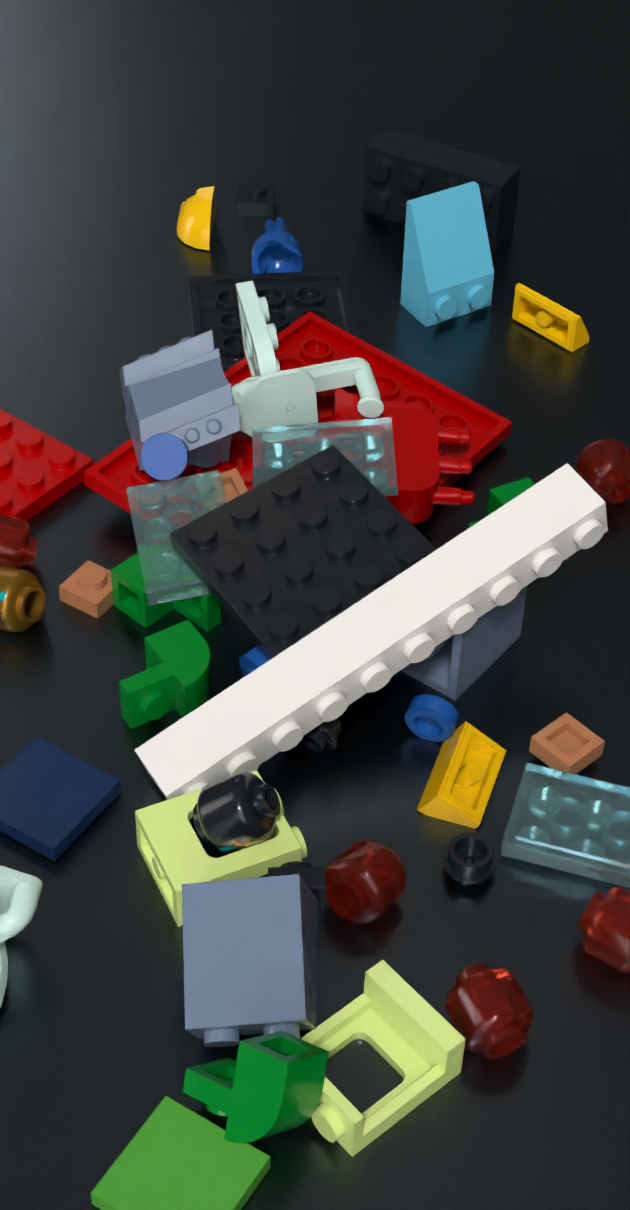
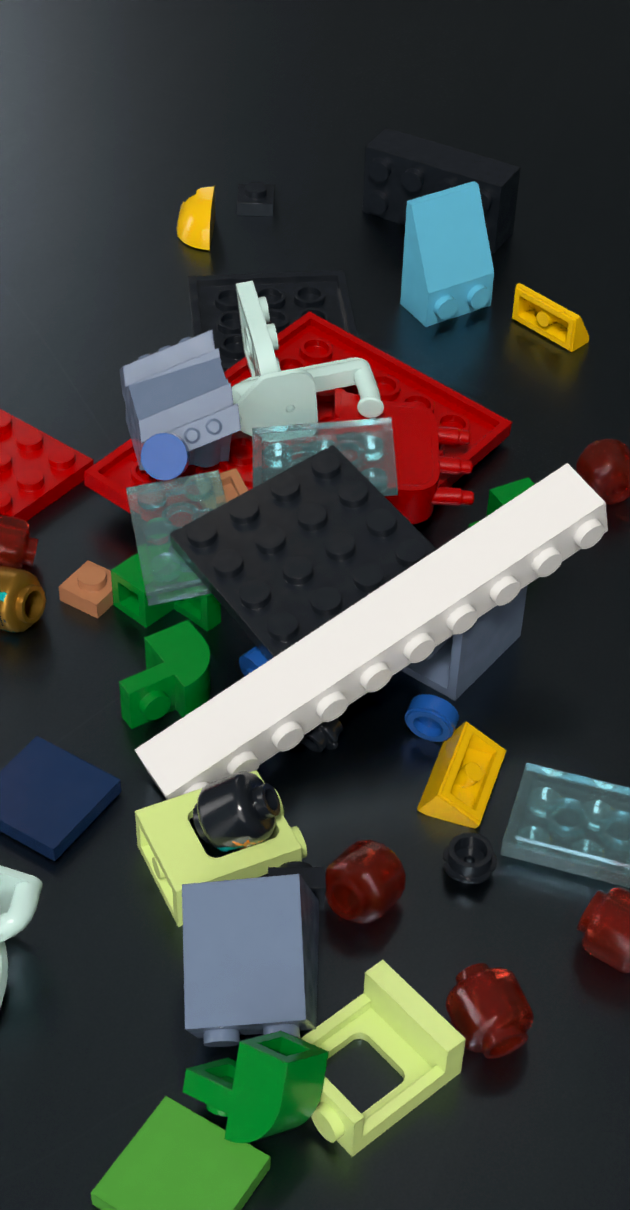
blue piece [251,217,303,274] -> none
nougat plate [529,712,605,781] -> none

